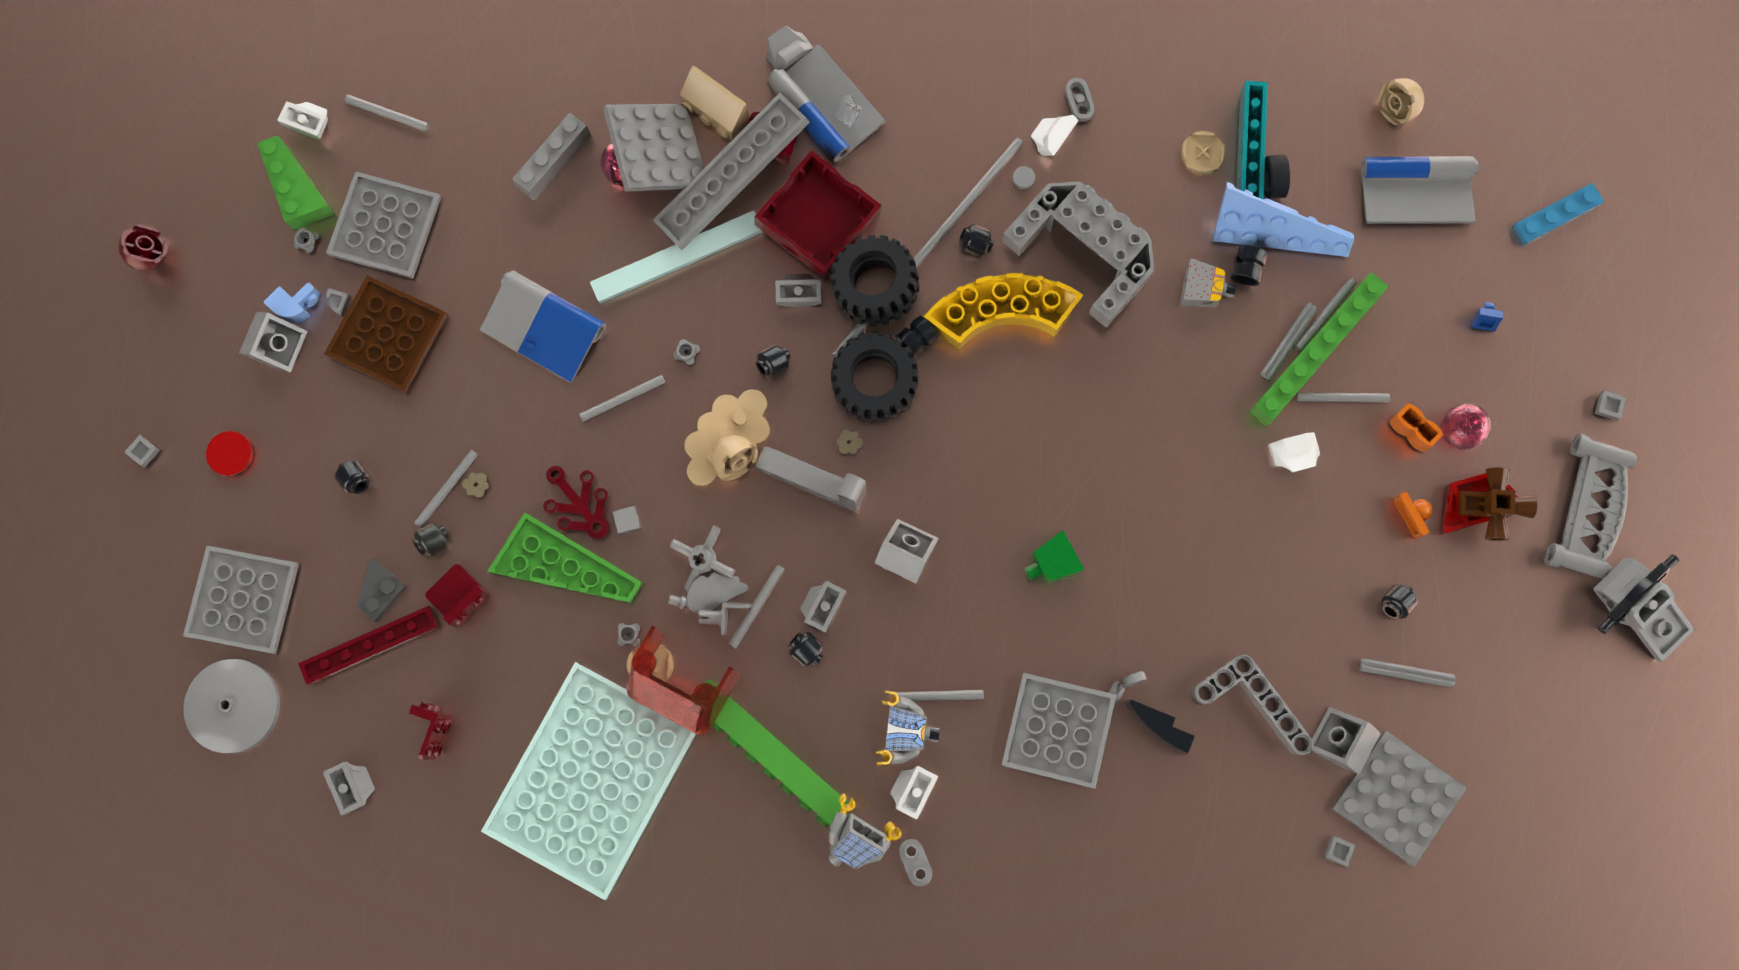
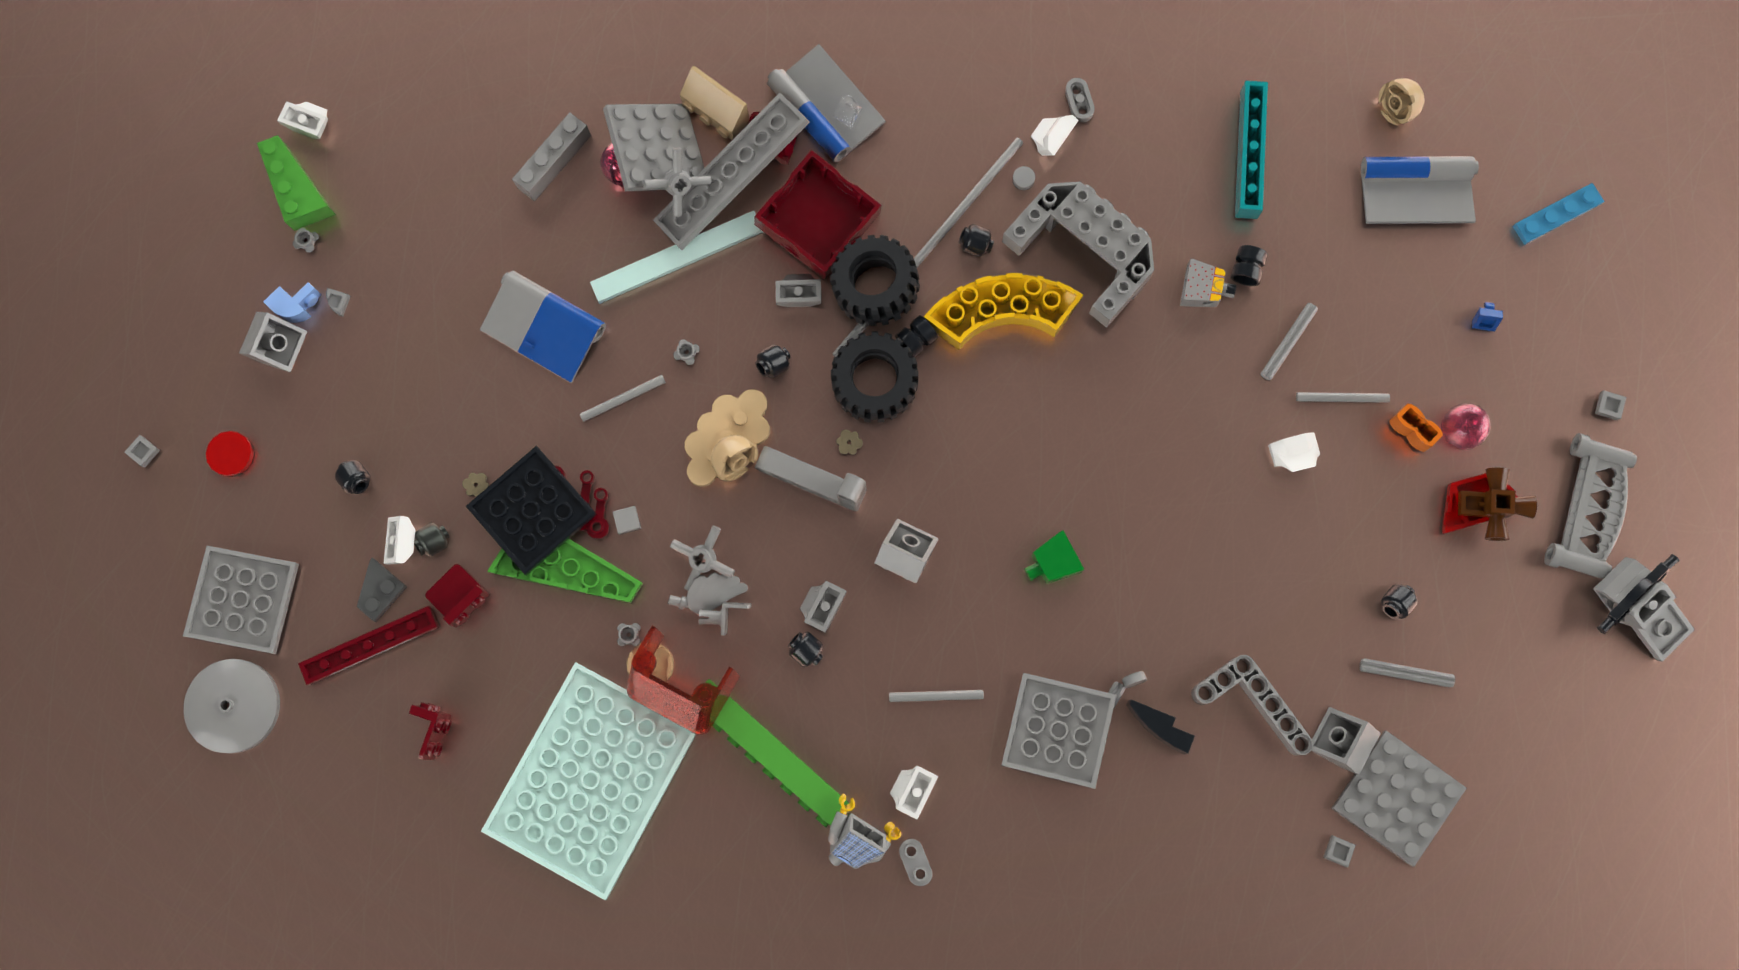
dark red cylinder [119,224,168,271] -> none
light grey slope [323,762,375,816] -> none
reddish brown plate [324,275,448,393] -> none
light grey plate [326,171,441,279] -> none
light grey bar [345,95,429,132] -> none
light grey bar [414,450,478,528] -> none
light grey bar [728,565,785,649] -> none
light grey slope [766,25,813,71] -> none
torso [876,691,940,765] -> none
tan tile [1180,131,1226,176] -> none
light blue wing [1213,182,1354,257] -> none
bright green brick [1250,272,1389,426] -> none
black tyre [1264,155,1290,199] -> none
light grey bar [1294,278,1357,351] -> none
orange tile [1393,491,1433,539] -> none
none -> white slope [384,516,415,565]
none -> black tile [466,445,597,576]
none -> light grey bar [643,147,711,217]

